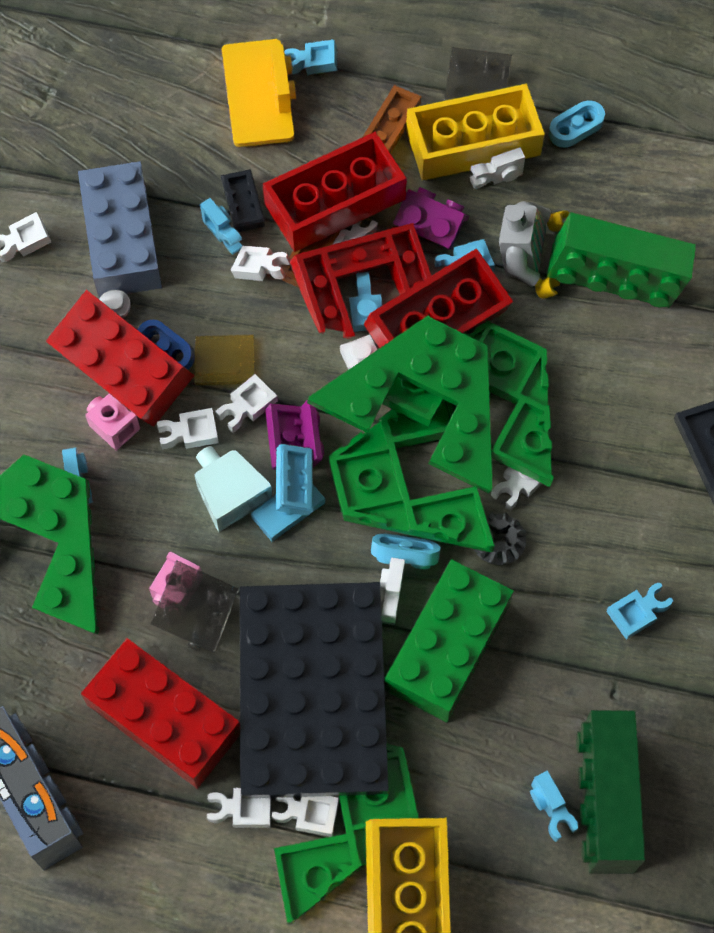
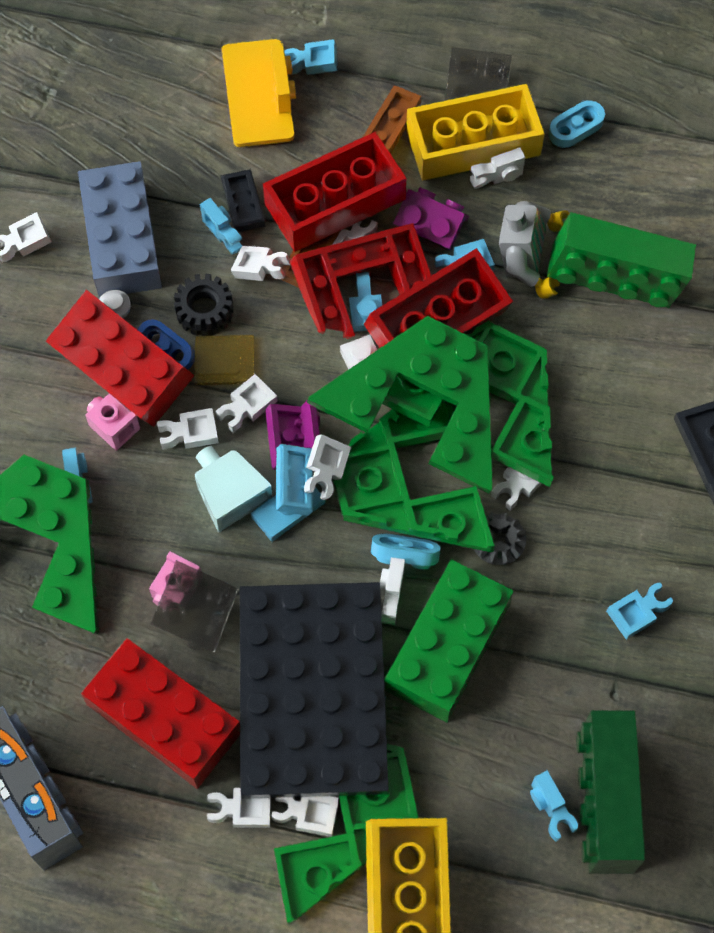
none -> black tyre [174,274,234,337]
none -> white plate [304,434,351,500]

